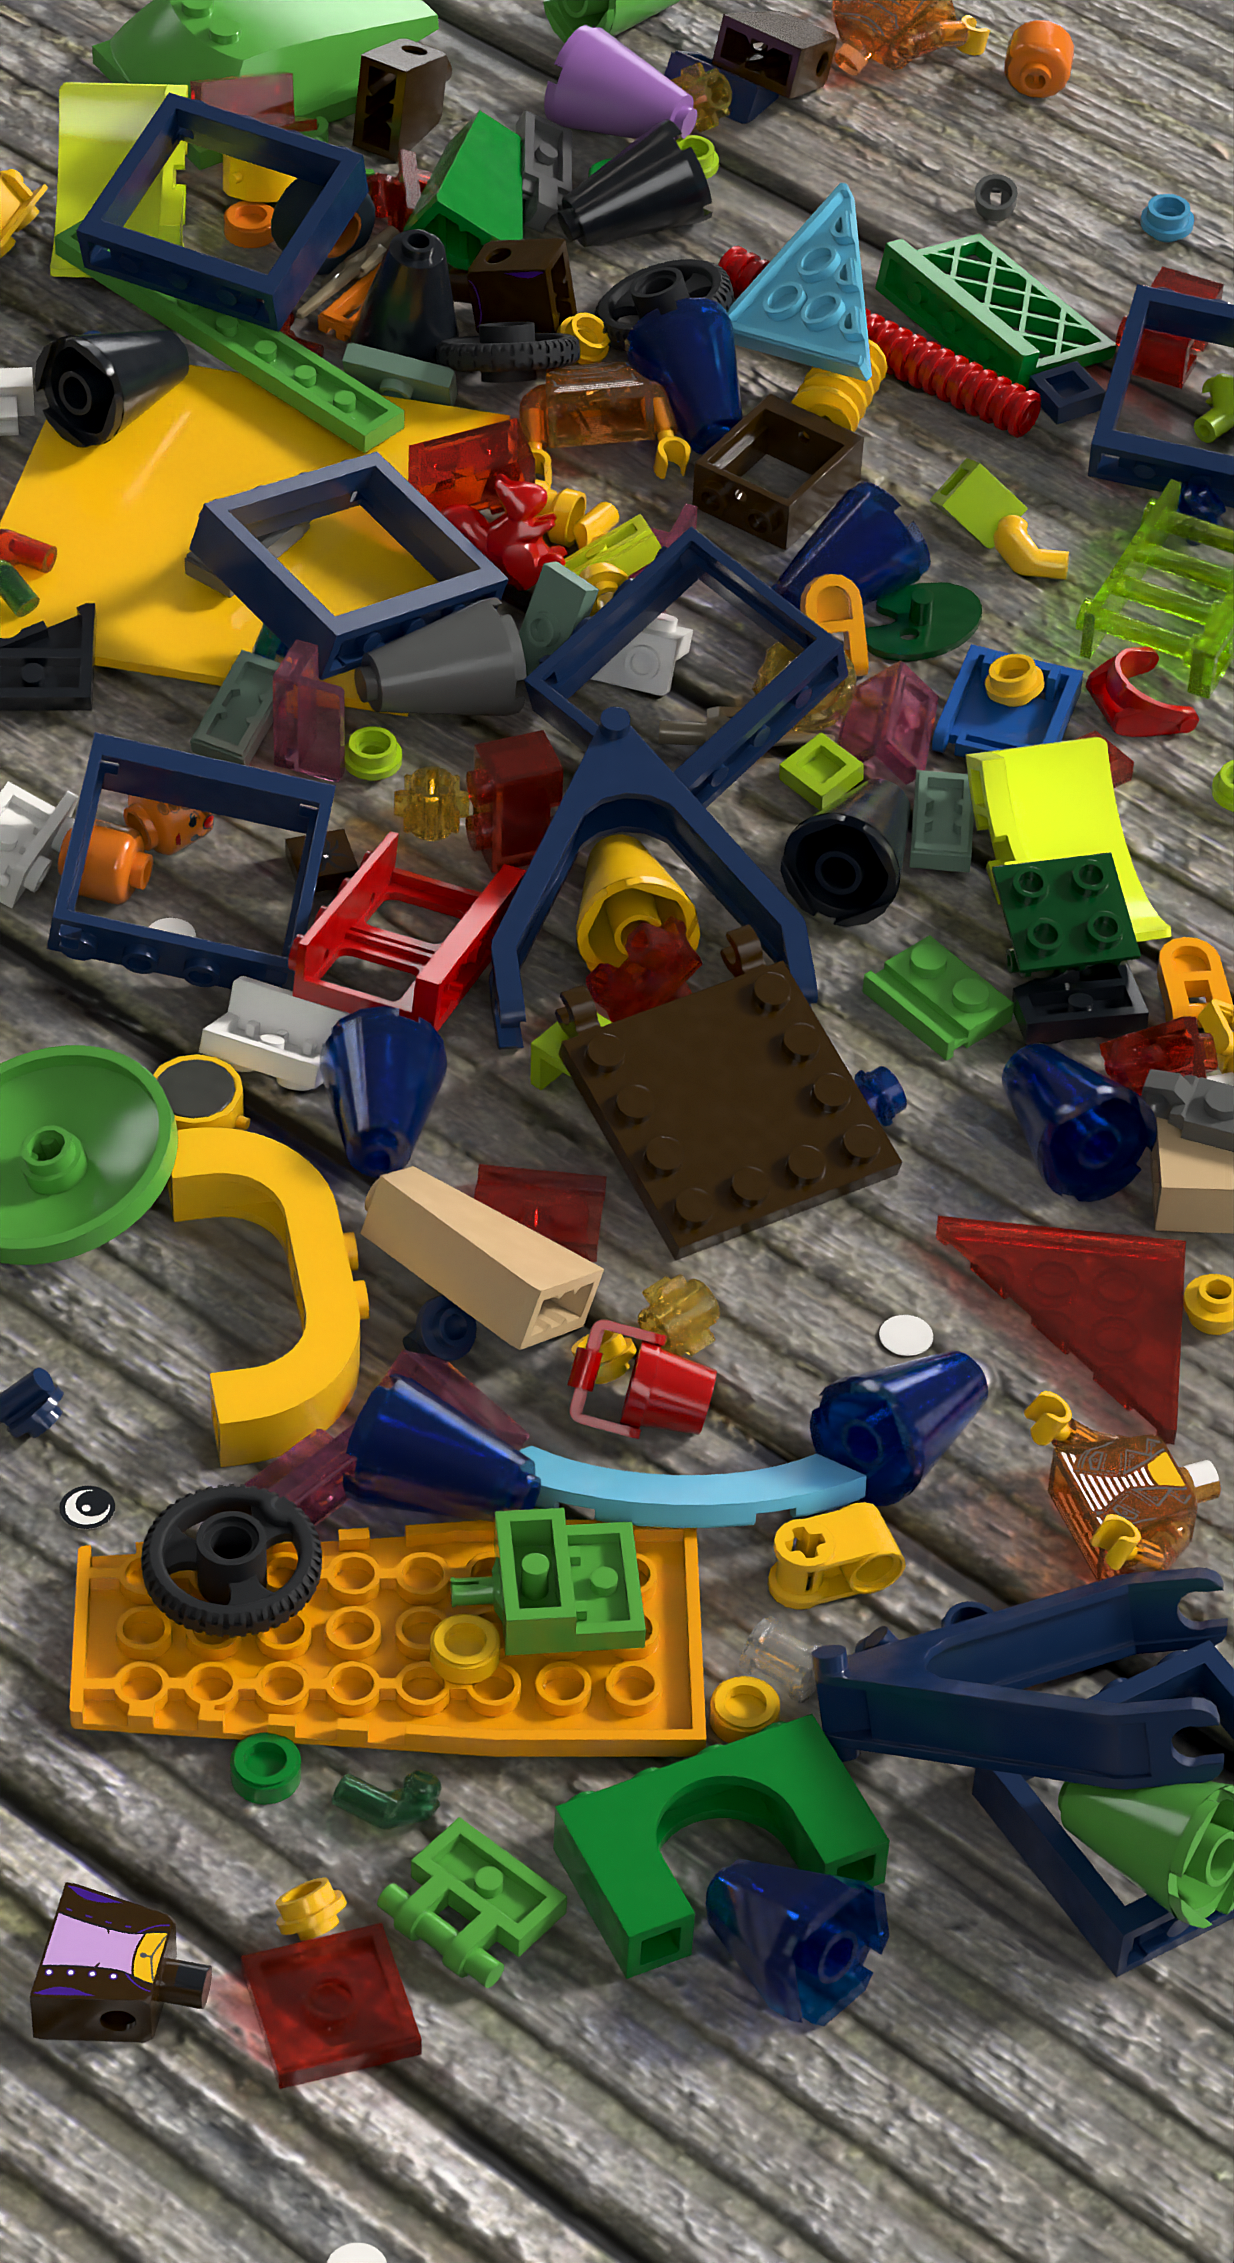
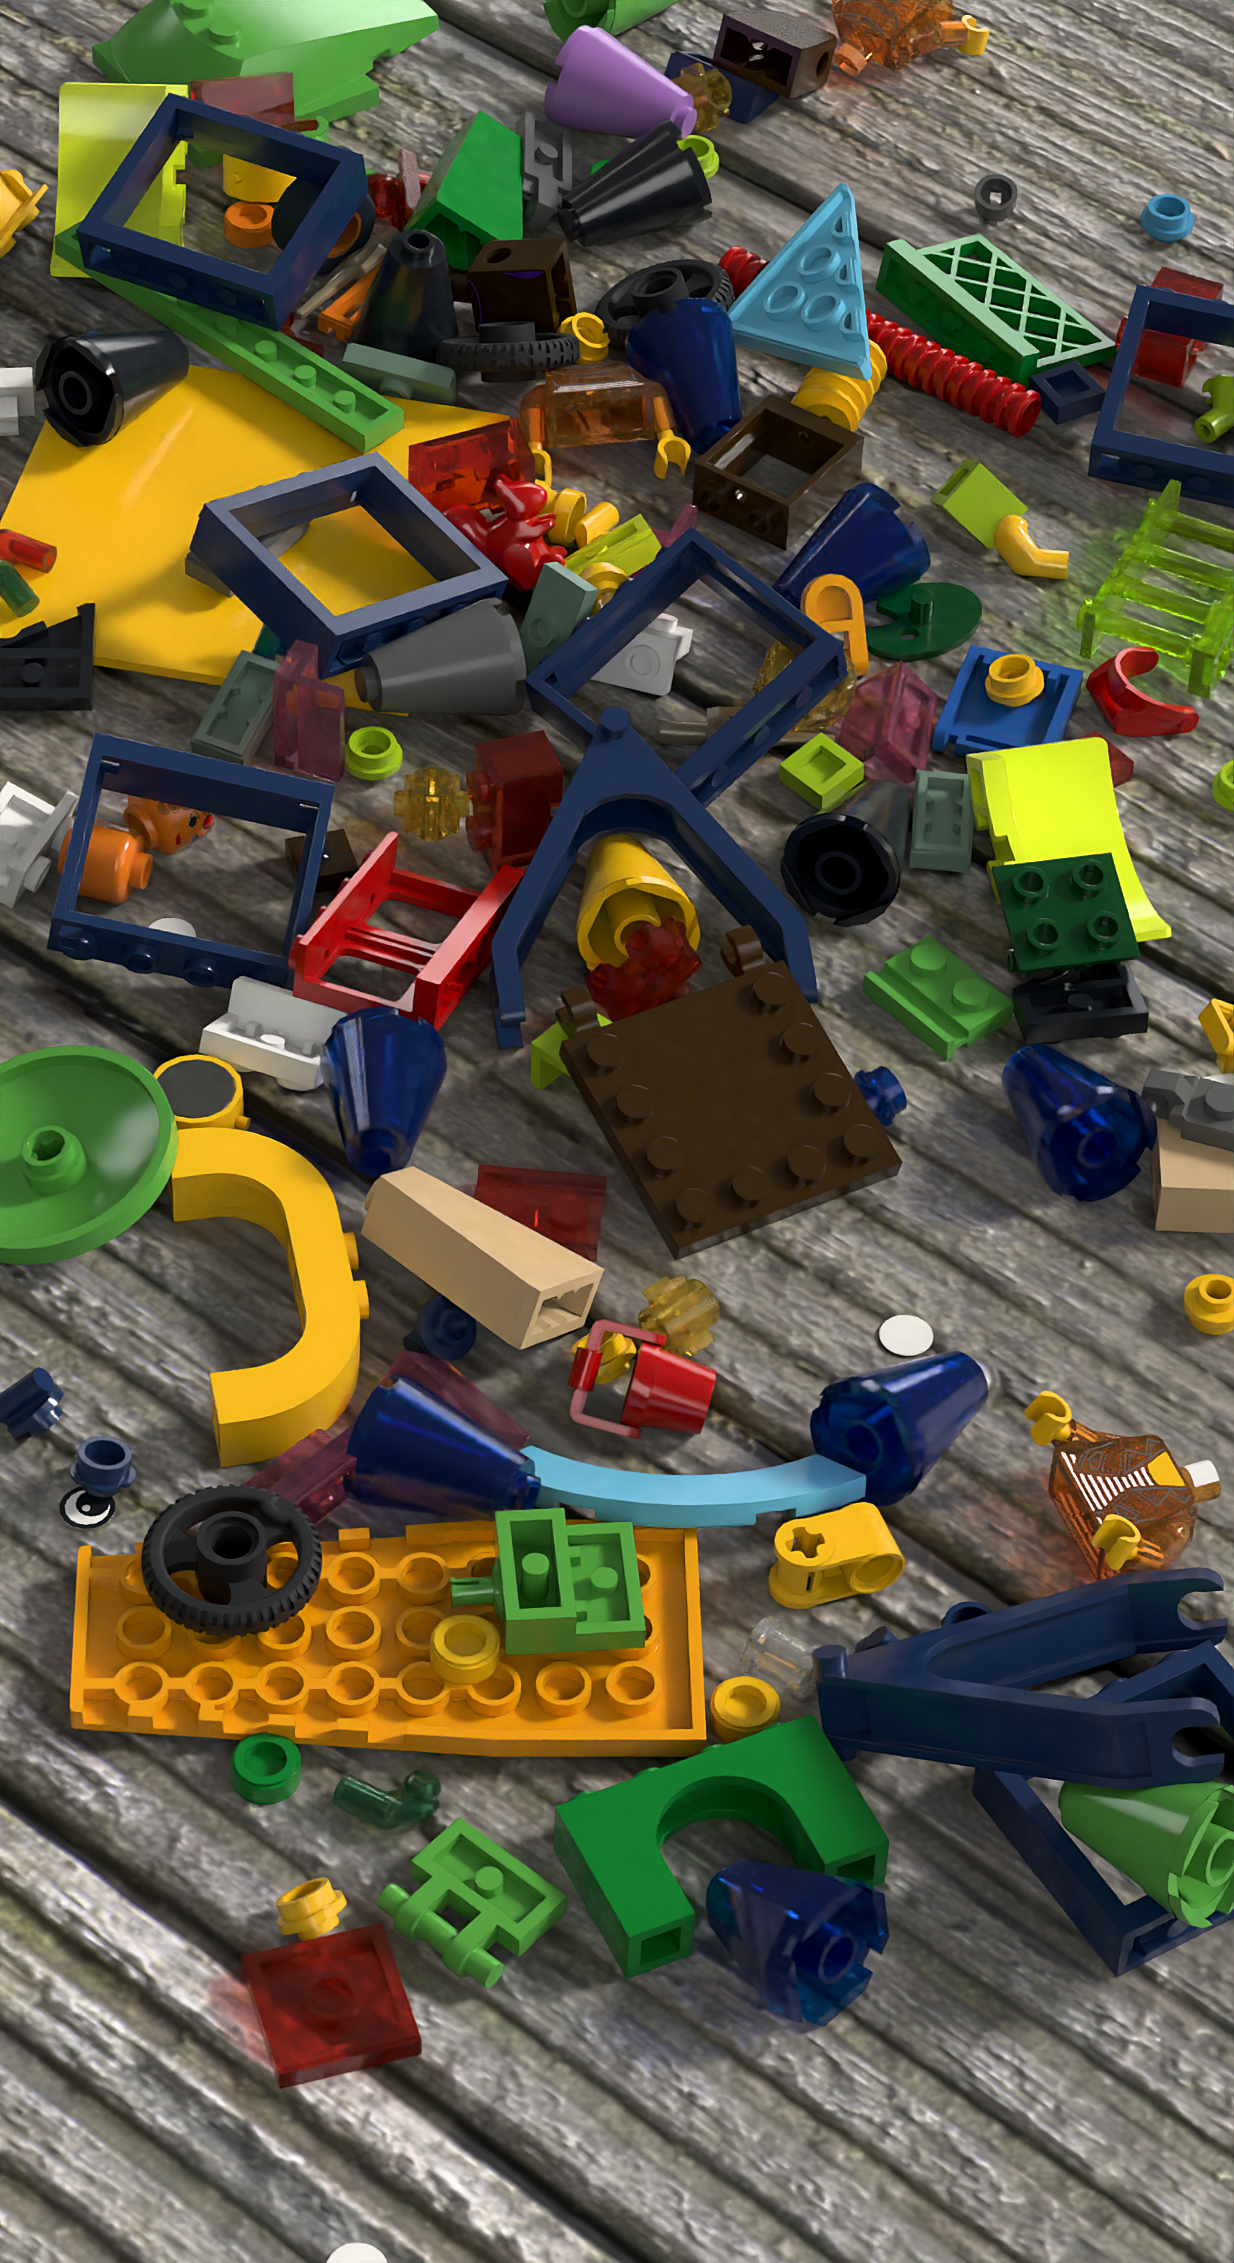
dark brown torso [30,1882,212,2043] -> none
dark brown torso [352,38,452,162] -> none
clear red tile [936,1216,1186,1445] -> none
orange head [1004,20,1074,98] -> none
clear red hips [1099,1016,1218,1105] -> none
light orange plate [1157,937,1233,1036] -> none
clear blue plate [1170,482,1226,546] -> none
none -> dark blue plate [69,1436,136,1497]

